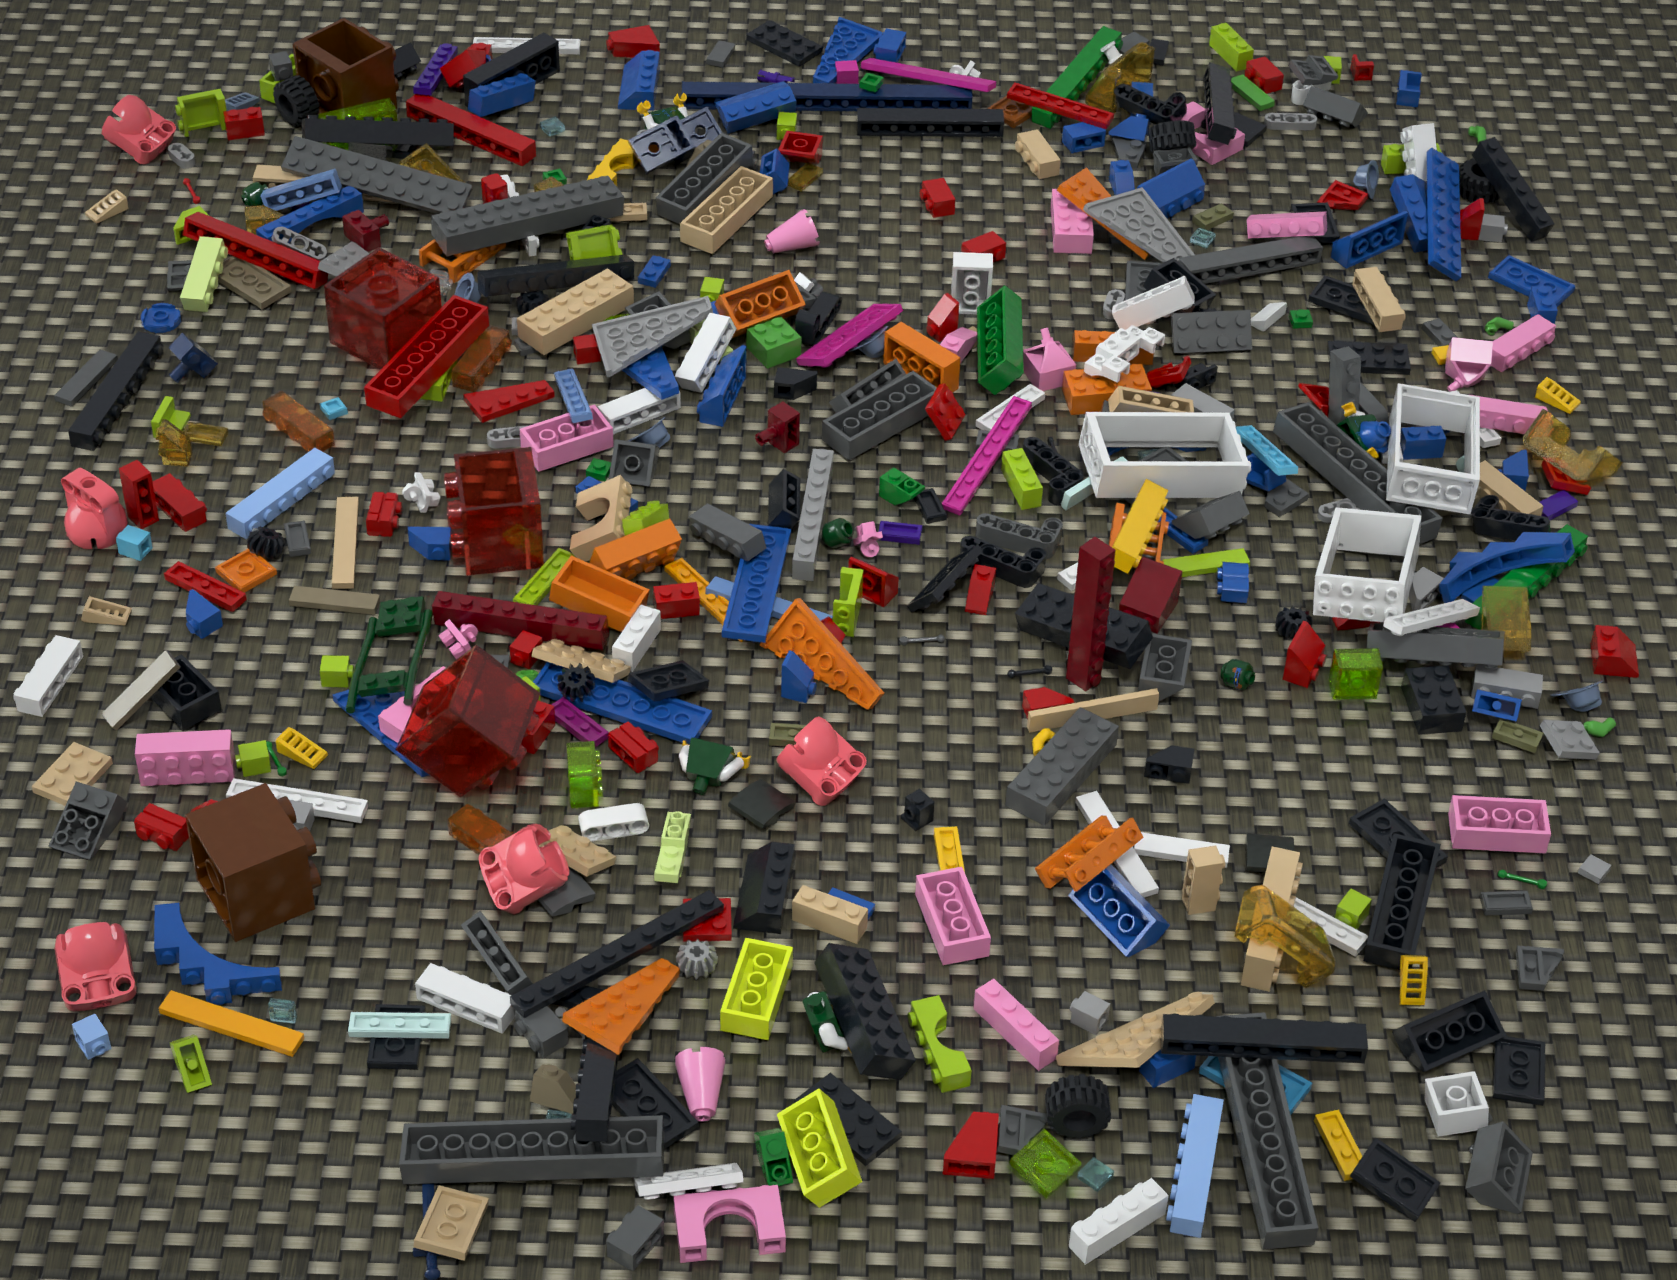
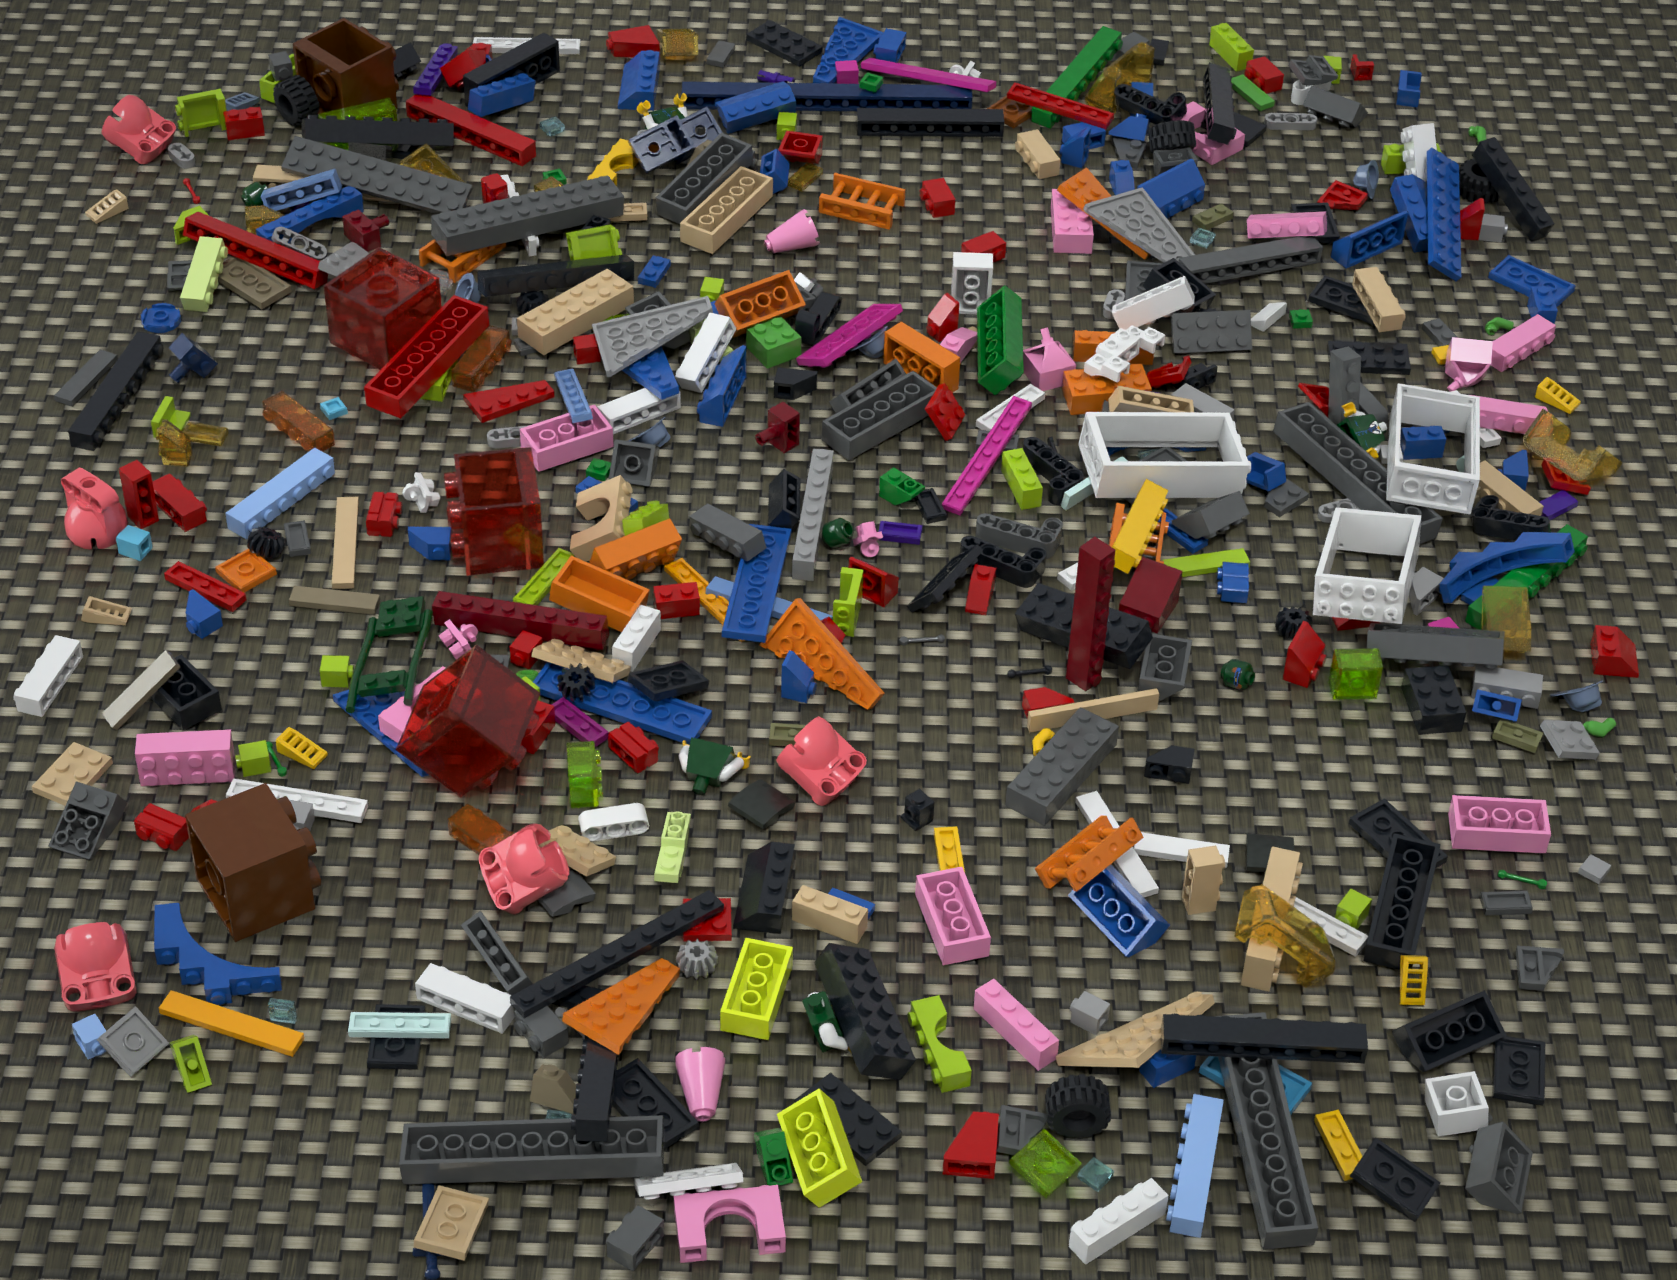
white bush [1100,41,1123,65] -> none
medium azure tile [1236,425,1298,476] -> none
blue piece [1360,421,1391,454] -> none
white plate [1383,599,1480,636] -> none
none -> light grey tile [97,1006,169,1077]
none -> clear yellow slope [657,28,698,59]
none -> orange fence [819,173,906,230]
none -> blue slope [1059,127,1091,168]

